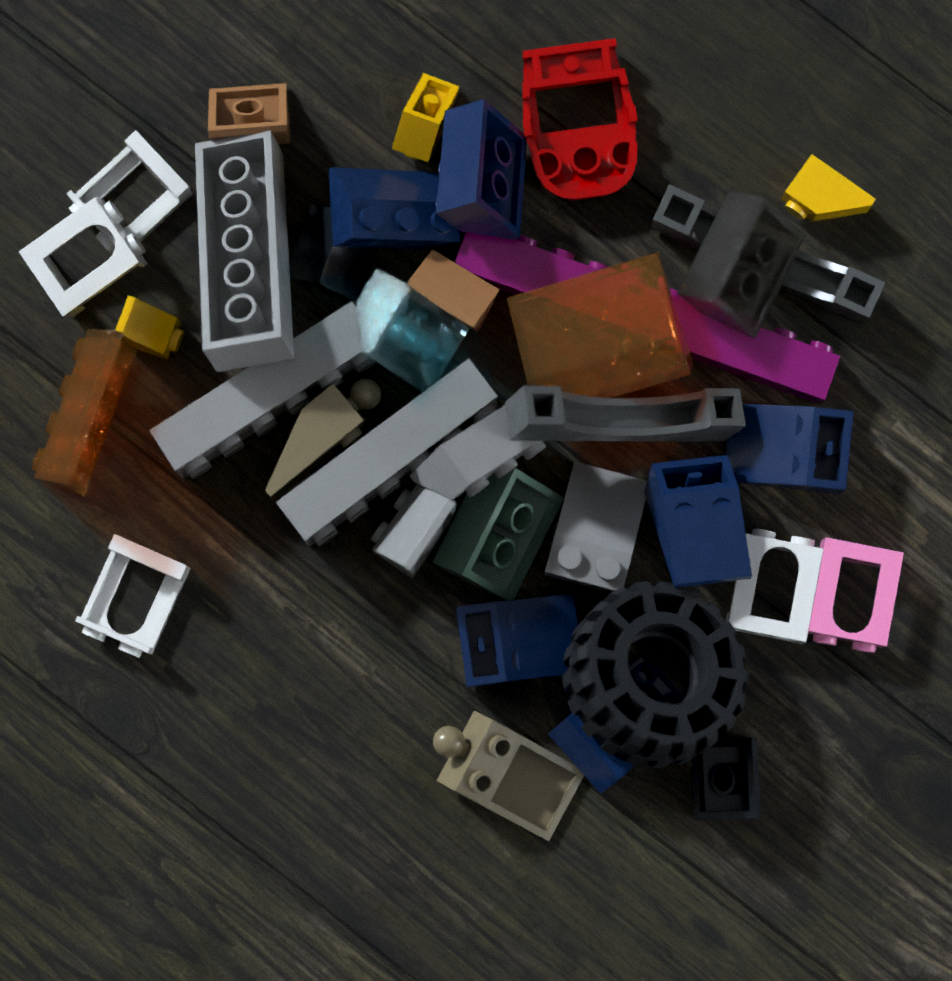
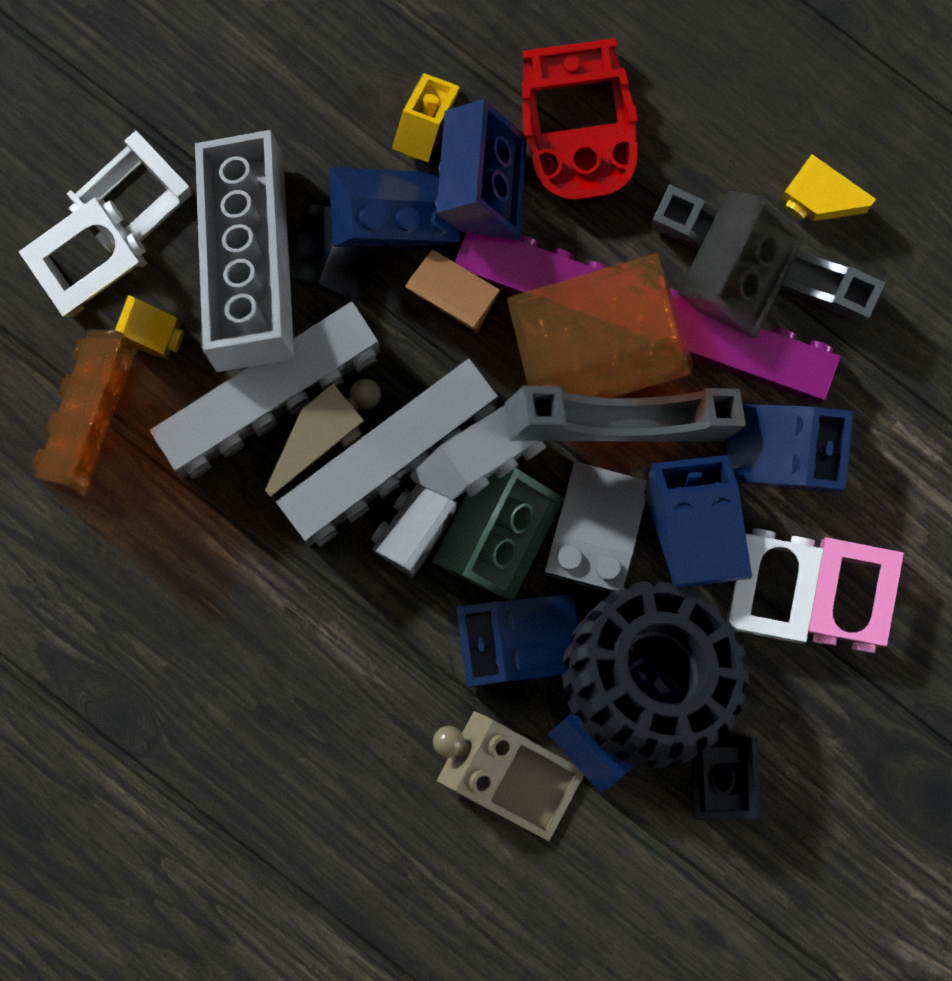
white panel [75,534,191,658] -> none
medium nougat slope [208,83,291,144] -> none
clear light blue slope [356,268,469,392] -> none

